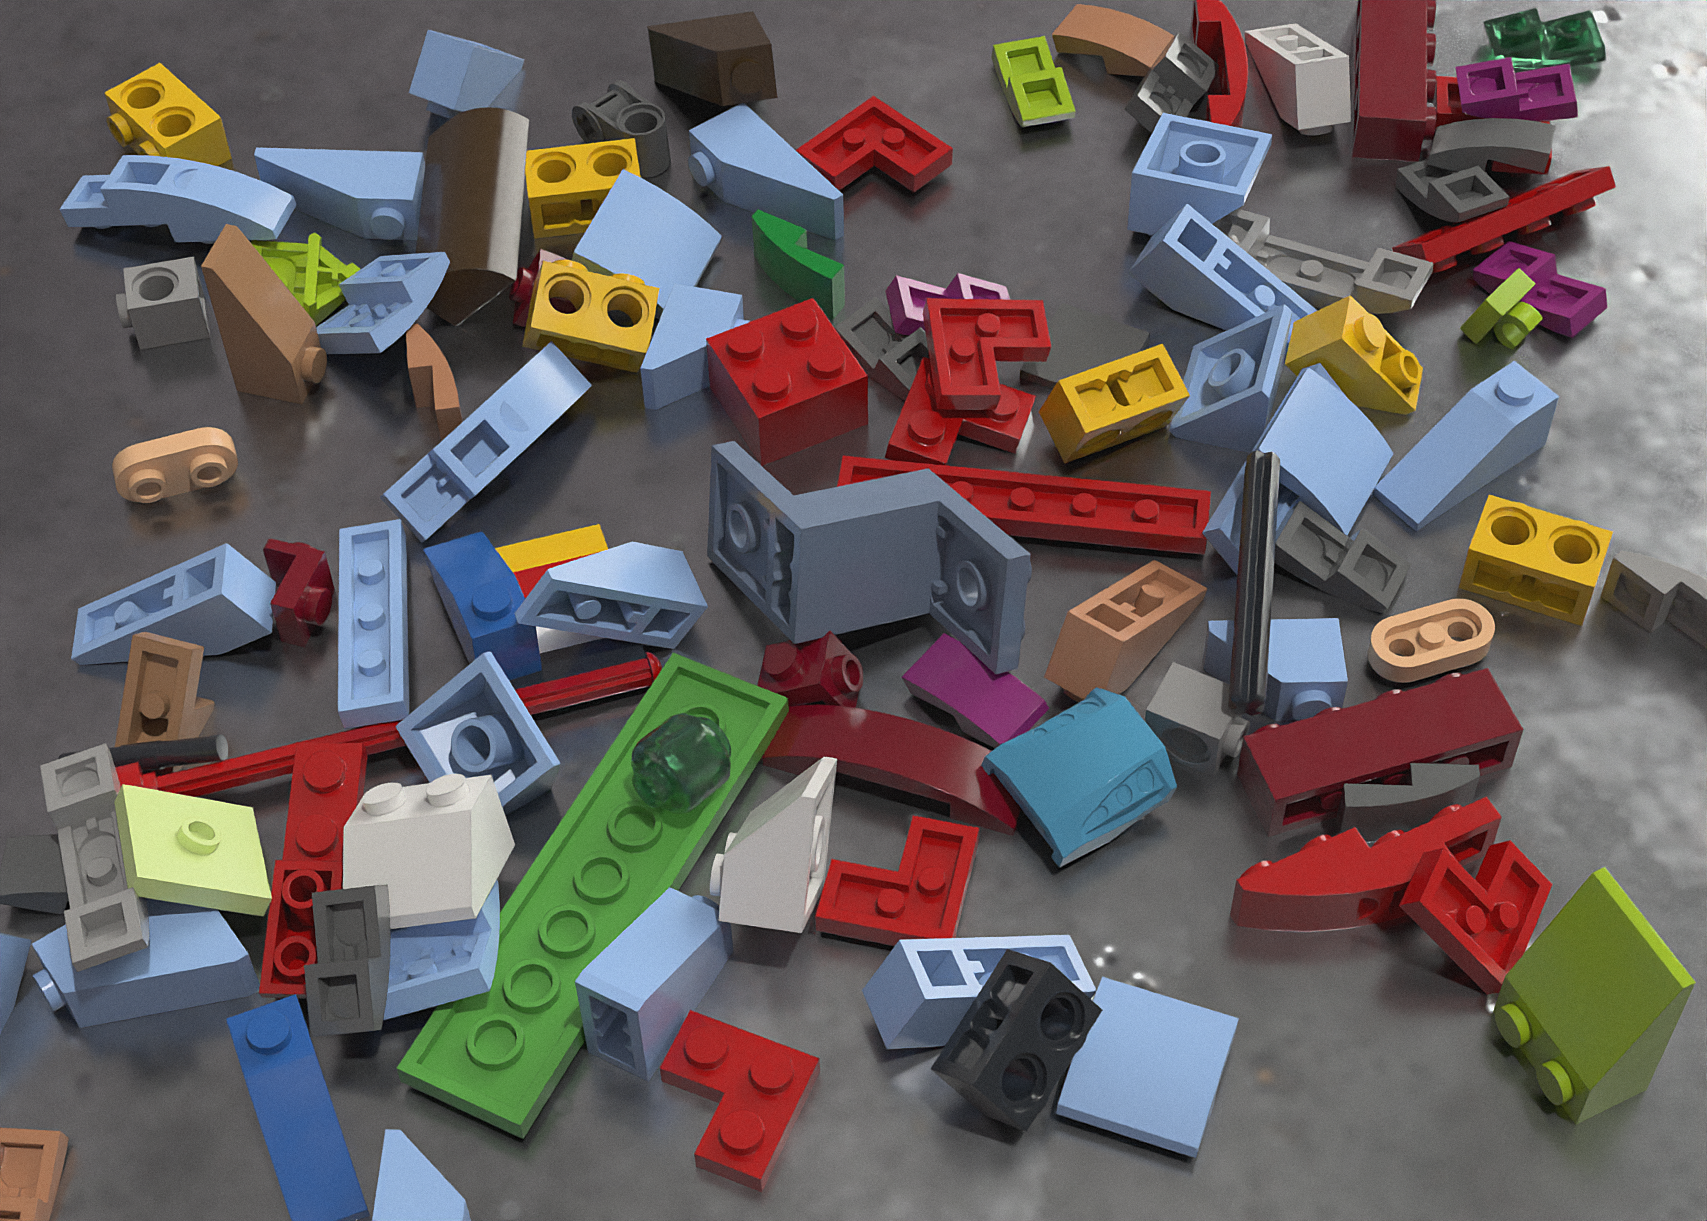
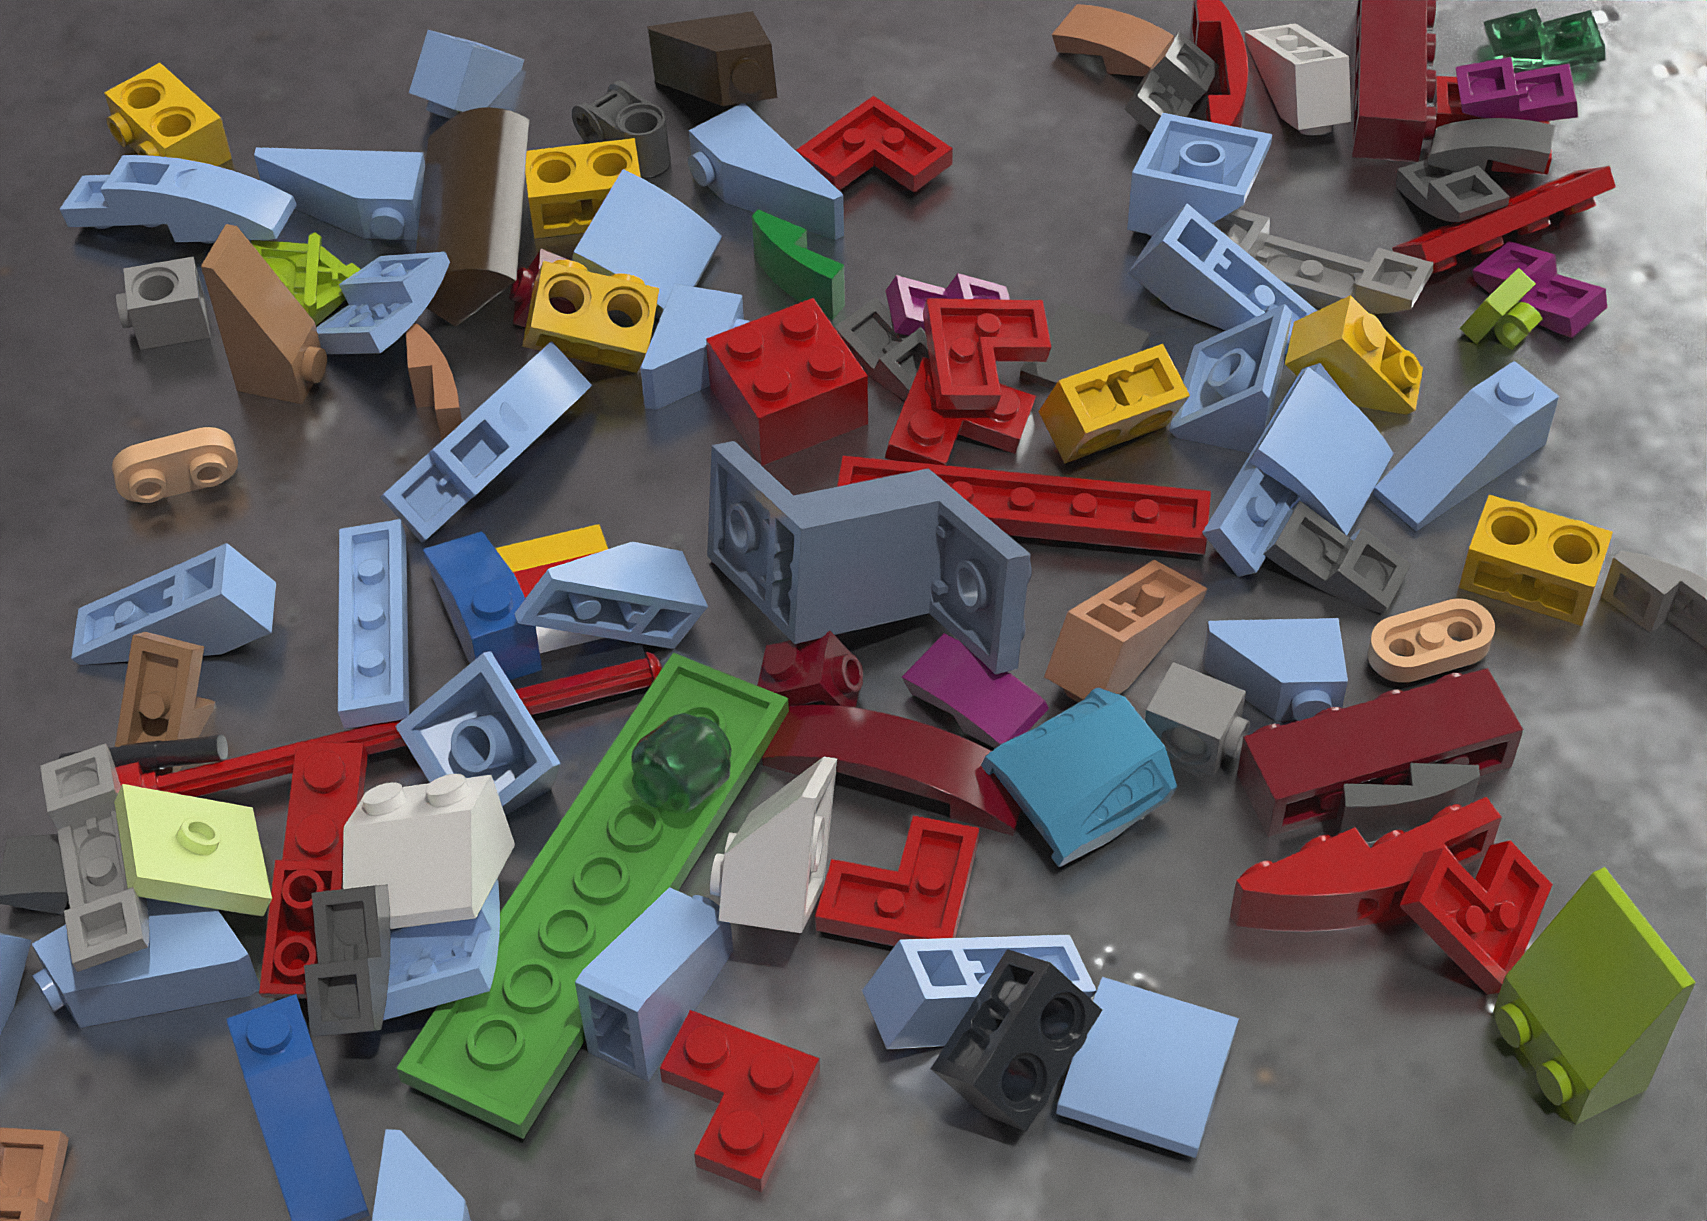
dark red bracket [263,539,335,648] -> none
lime slope [991,36,1076,127] -> none
black axle [1228,450,1280,717] -> none

